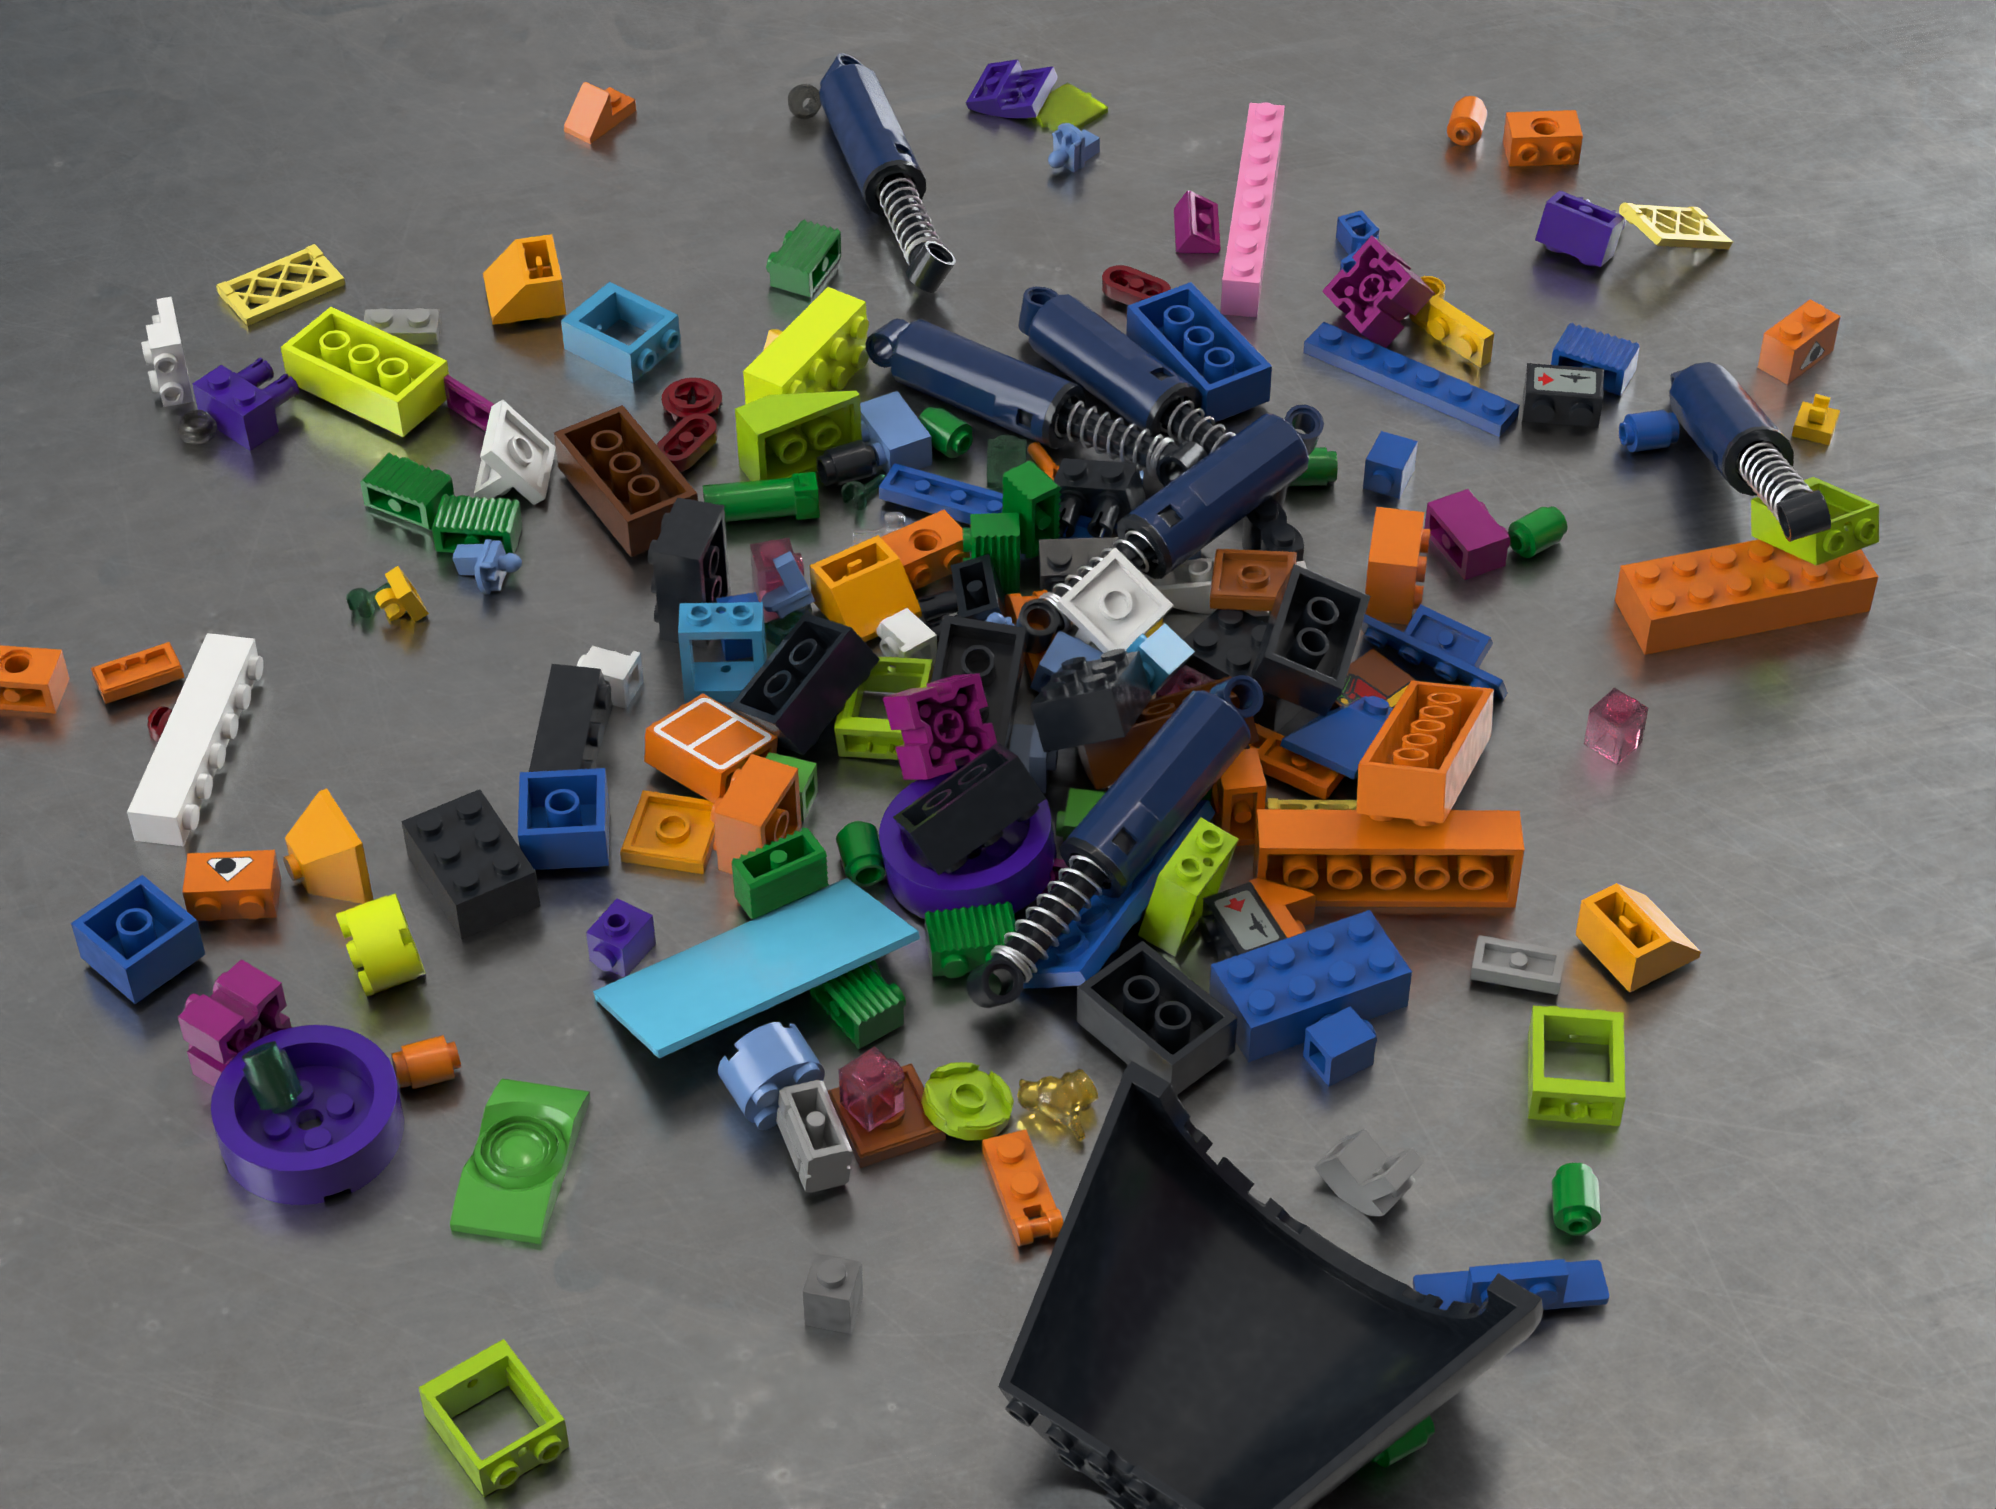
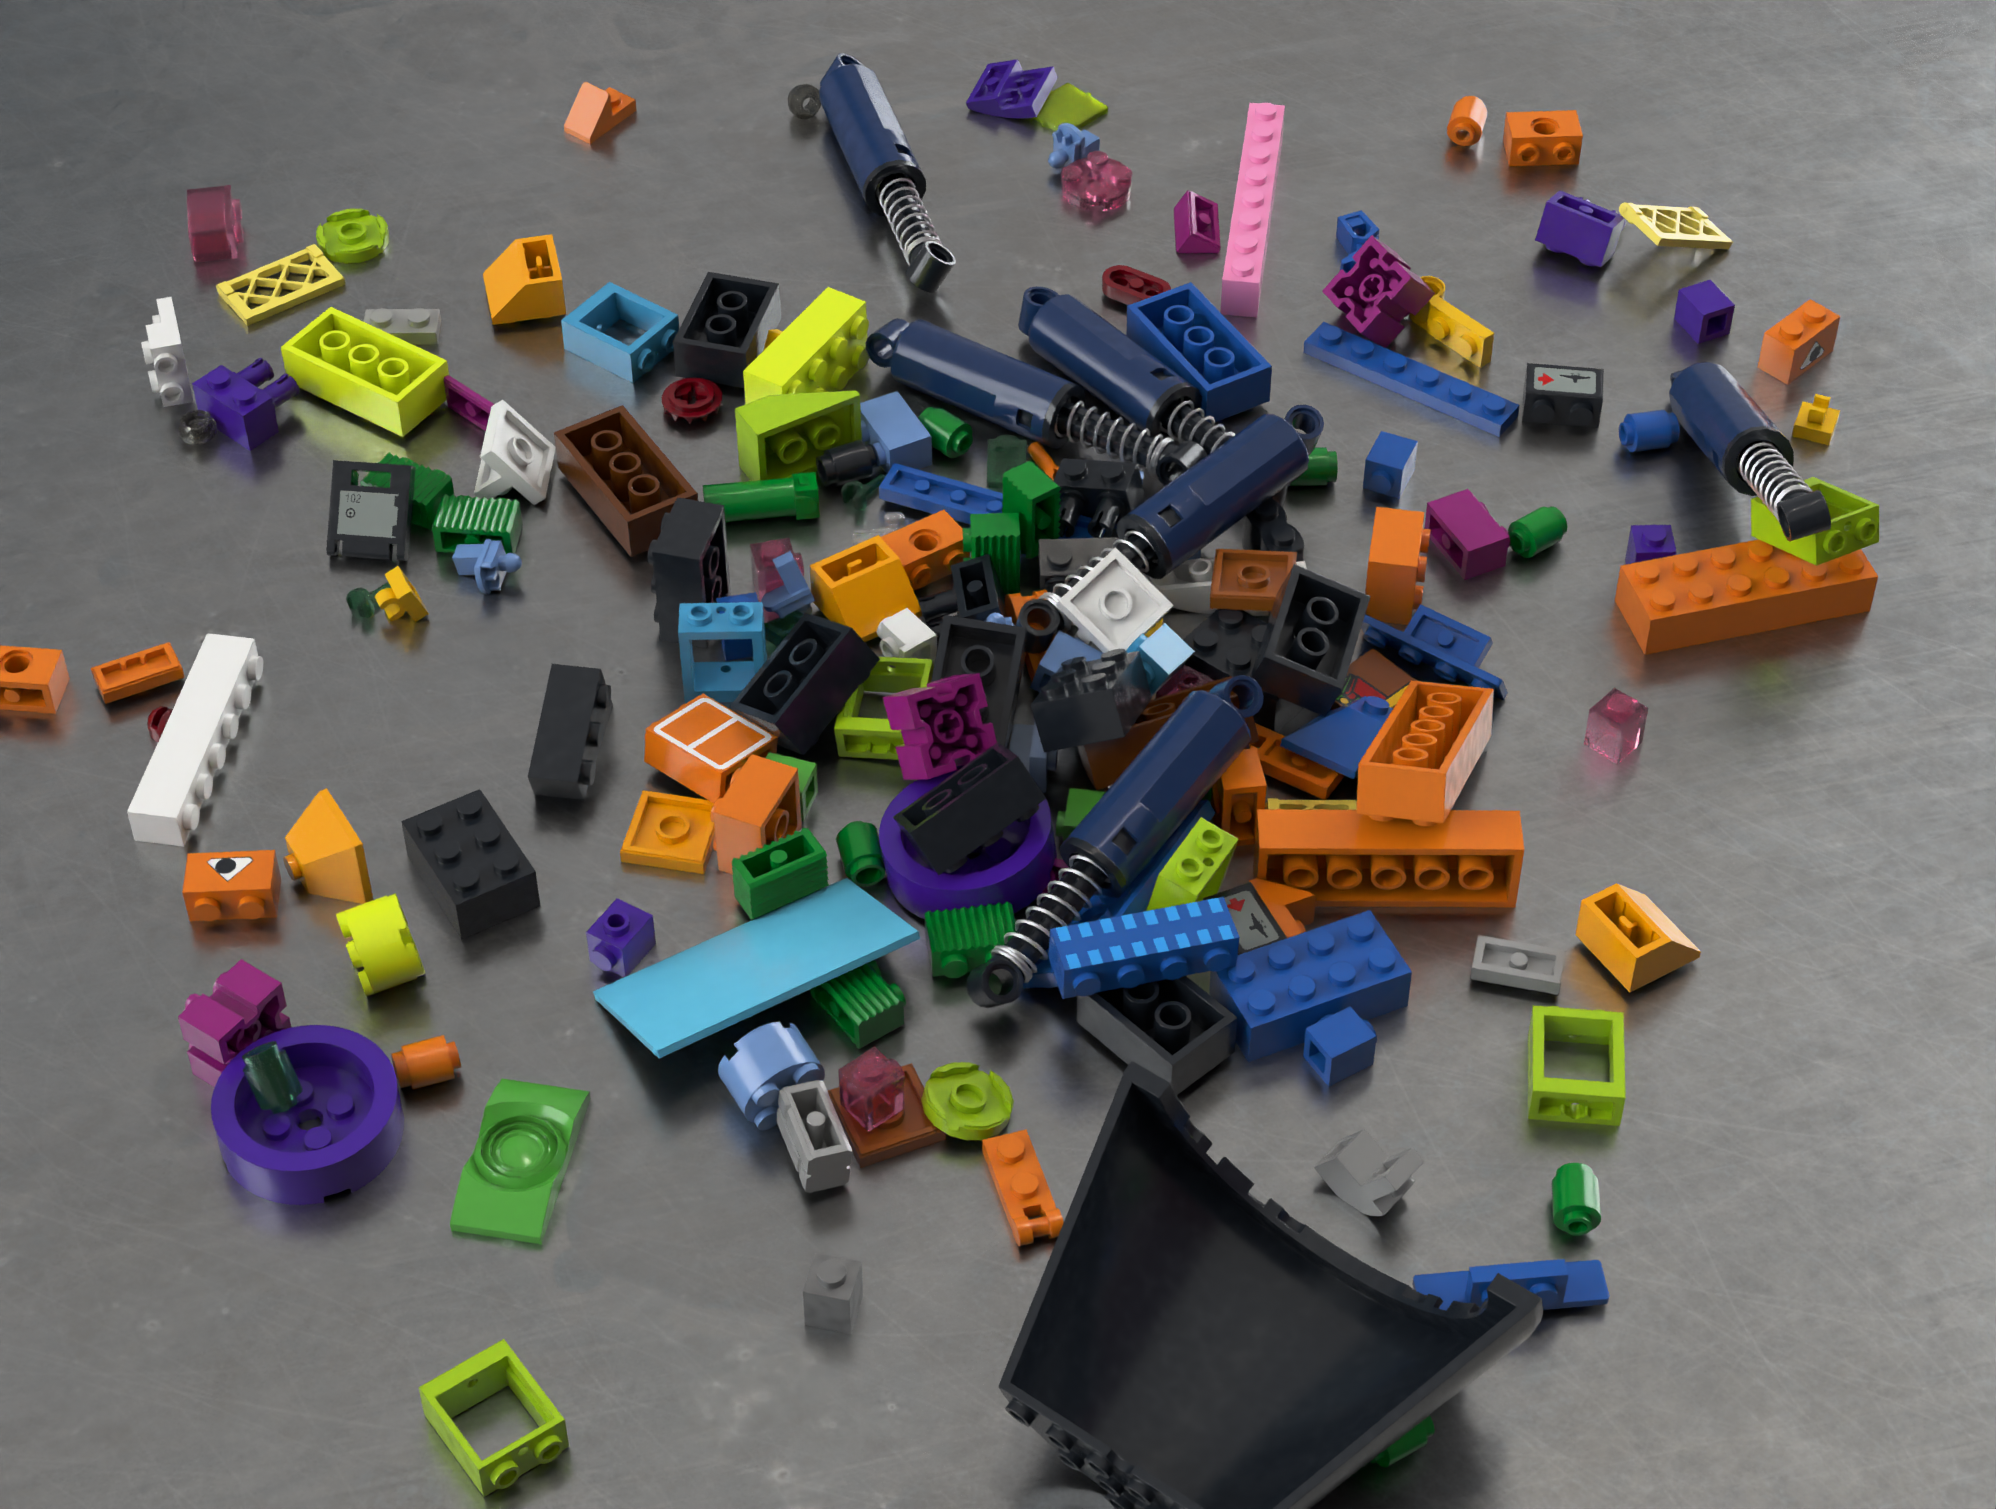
blue brick [71,875,206,1004] -> none
blue brick [518,768,610,870] -> none
white brick [577,646,644,709] -> none
dark red plate [657,413,718,472] -> none
green brick [766,219,842,298] -> none
clear yellow animal [1017,1069,1098,1142] -> none
blue brick [1551,322,1640,396] -> none
none -> clear pink brick [187,185,244,263]
none -> lime tile [316,209,389,264]
none -> container [326,460,416,561]
none -> black brick [673,272,781,388]
none -> blue brick [1048,897,1240,999]
none -> clear pink plate [1061,151,1133,211]
none -> dark purple brick [1625,525,1677,564]
none -> dark purple brick [1674,280,1735,344]

